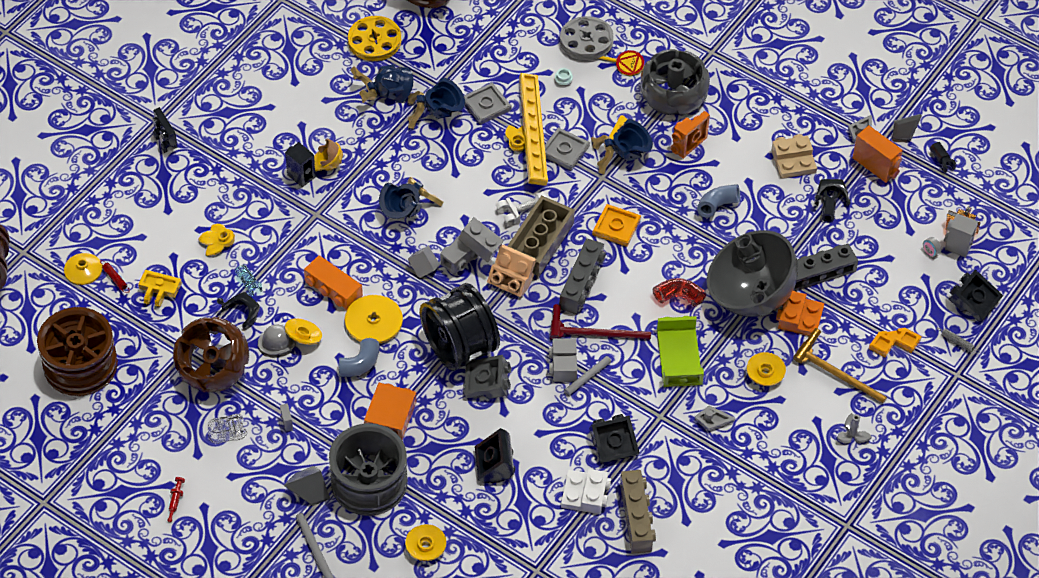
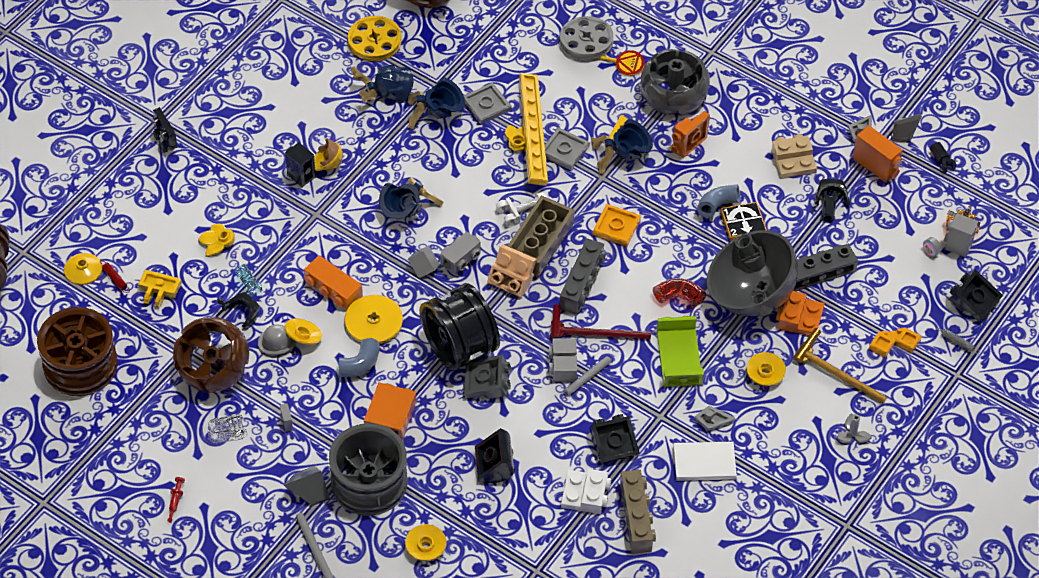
light grey brick [458,217,504,263] -> none
light aqua plate [555,68,573,85] -> none
none -> white tile [673,442,737,481]
none -> tile [720,202,766,241]

